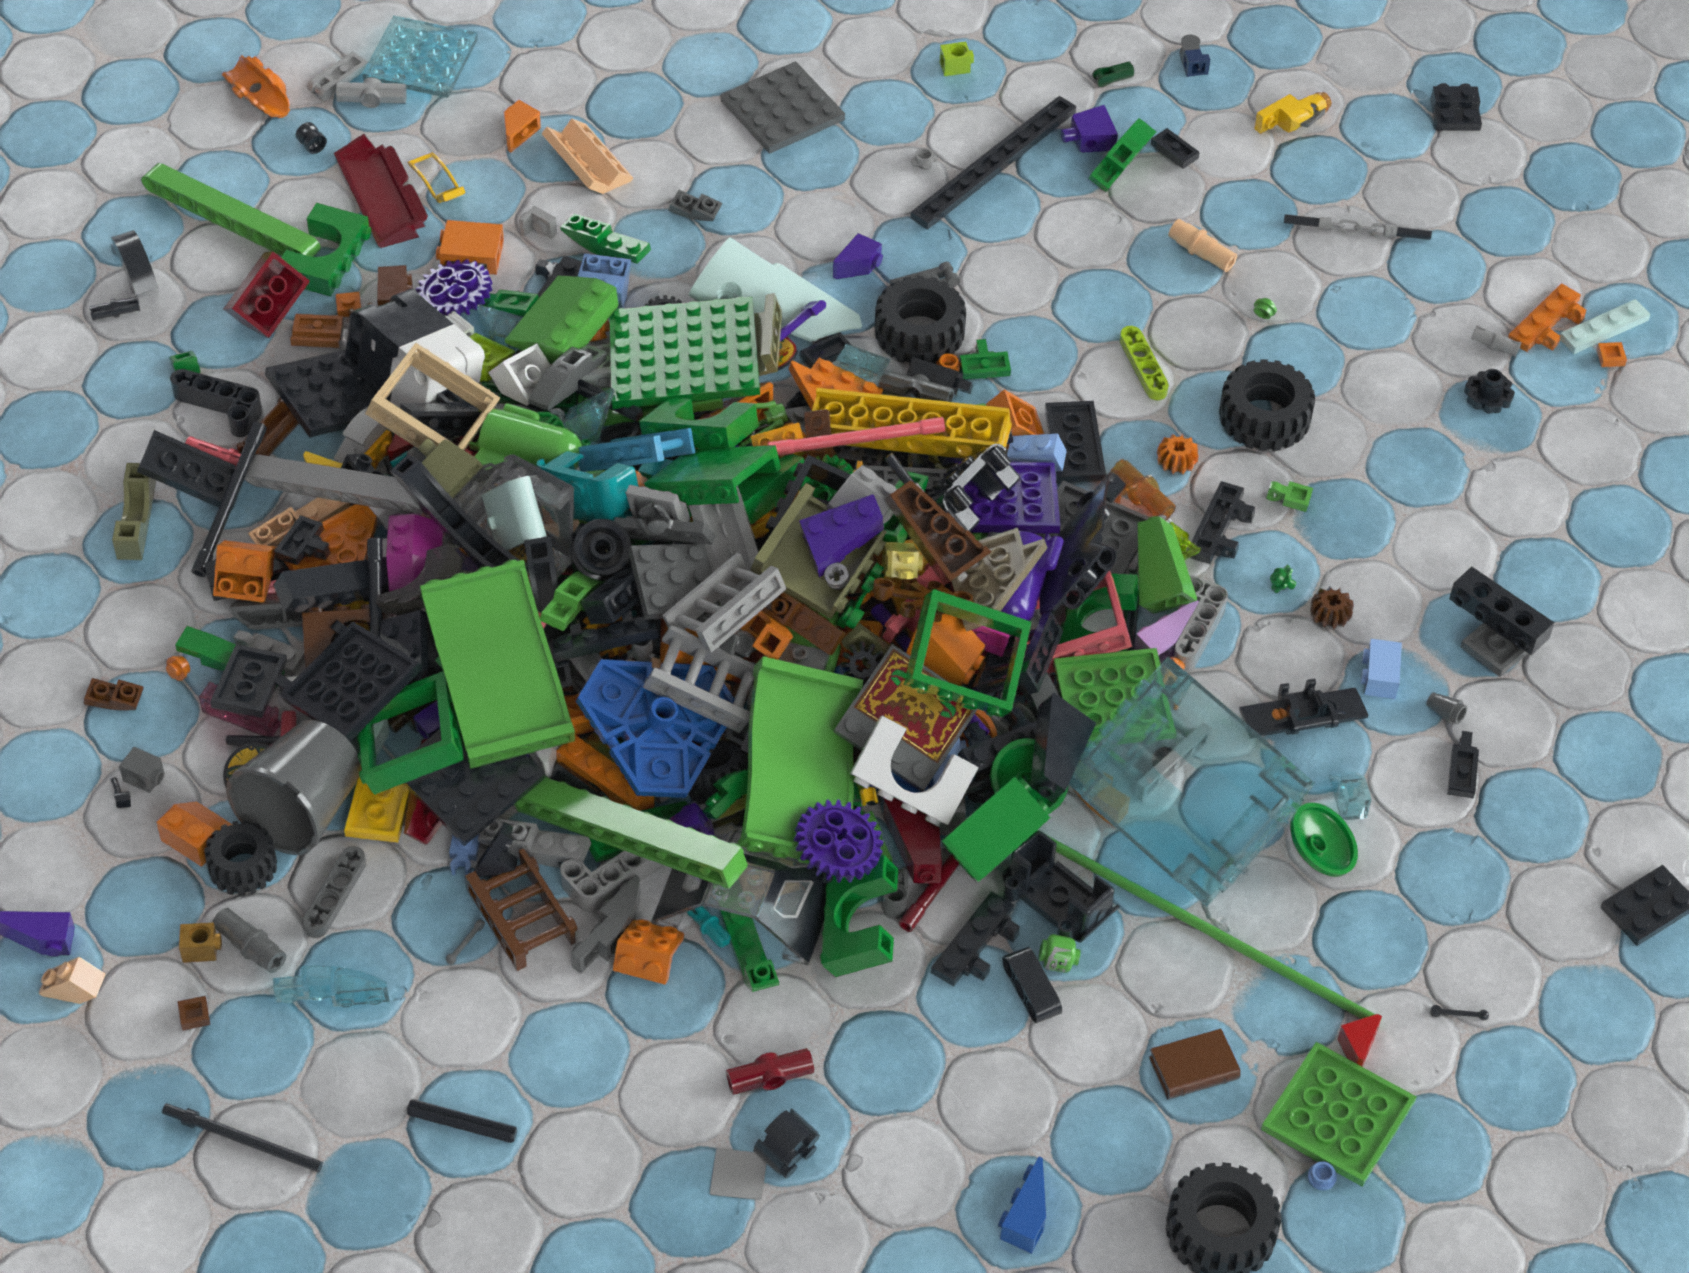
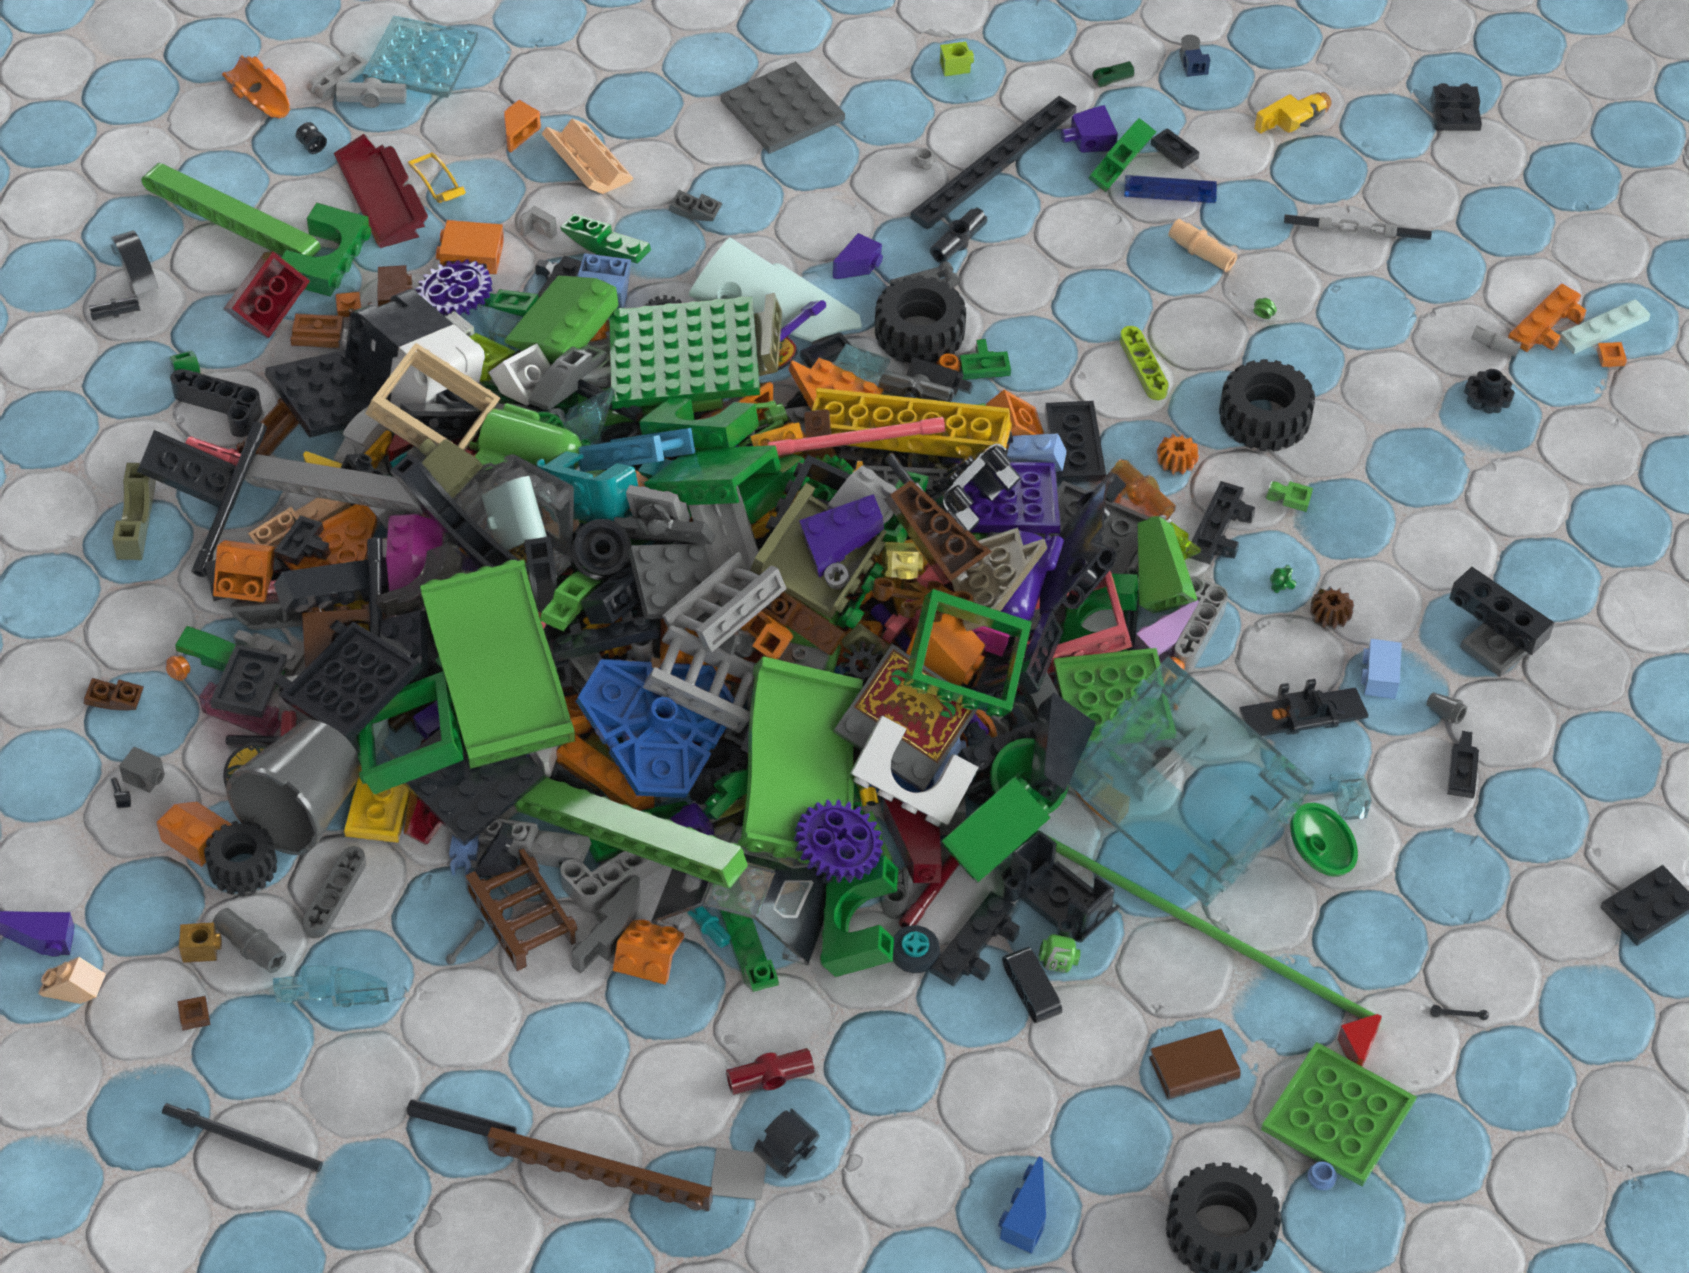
none -> reddish brown plate [487,1127,713,1211]
none -> black wheel [893,925,940,973]
none -> black piece [930,207,987,264]
none -> clear blue plate [1124,175,1217,203]

